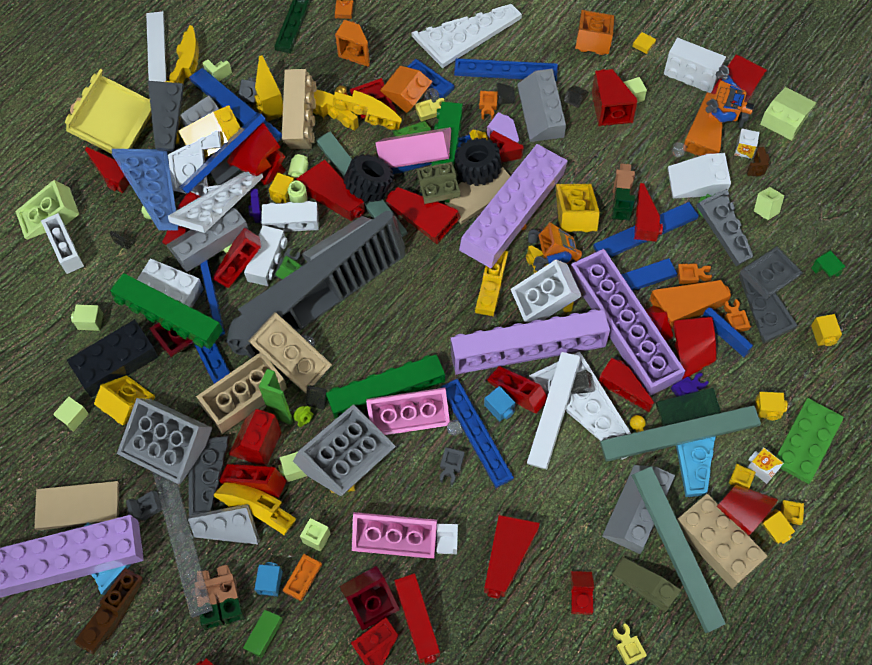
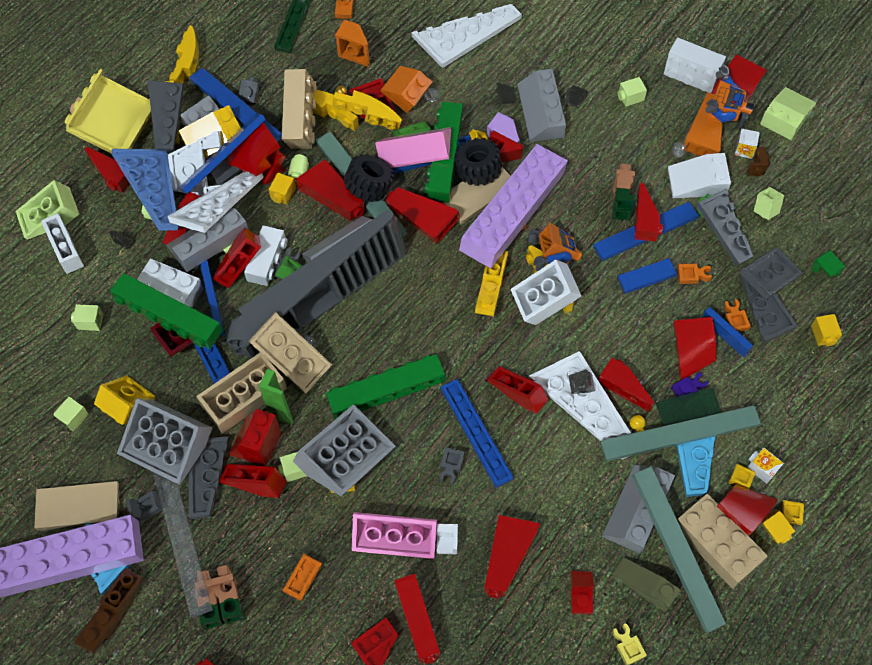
black brick [67,319,159,398] -> none
white tile [146,12,167,82] -> none
light grey wing [188,504,260,544] -> none
yellowish green panel [203,60,232,81] -> none
yellow slope [214,483,296,535] -> none
bright green slope [243,610,283,658] -> none
dark purple plate [248,189,262,223] -> none
yellow slope [254,55,283,122] -> none
dark azure brick [255,562,282,596] -> none
white brick [262,201,319,232] -> none
yellowish green brick [288,181,308,203] -> none
lime plate [293,406,314,427] -> none
yellowish green panel [300,518,331,552] -> none
clear smoke slope [306,385,328,410] -> none
dark red slope [339,566,400,631] -> none
bright pink slope [366,388,450,435] -> none
blue tile [407,59,454,98] -> none
light yellow plate [415,98,444,121] -> none
olive slope [416,162,461,204] -> none
clear hinge [447,418,463,436] -> none
lavender brick [451,309,610,375] -> none
blue tile [454,58,558,81] -> none
orange plate [479,91,497,120] -> none
dark azure brick [484,386,515,422] -> none
white tile [527,352,581,470] -> none
yellow slope [556,184,600,232] -> none
lavender brick [570,249,685,396] -> none
orange slope [575,10,614,55] -> none
red slope [592,69,638,126] -> none
yellow tile [632,32,656,54] -> none
red slope [645,306,673,341] -> none
orange slope [649,280,731,329] -> none
yellow brick [755,392,788,421] -> none
bright green plate [776,398,844,484] -> none

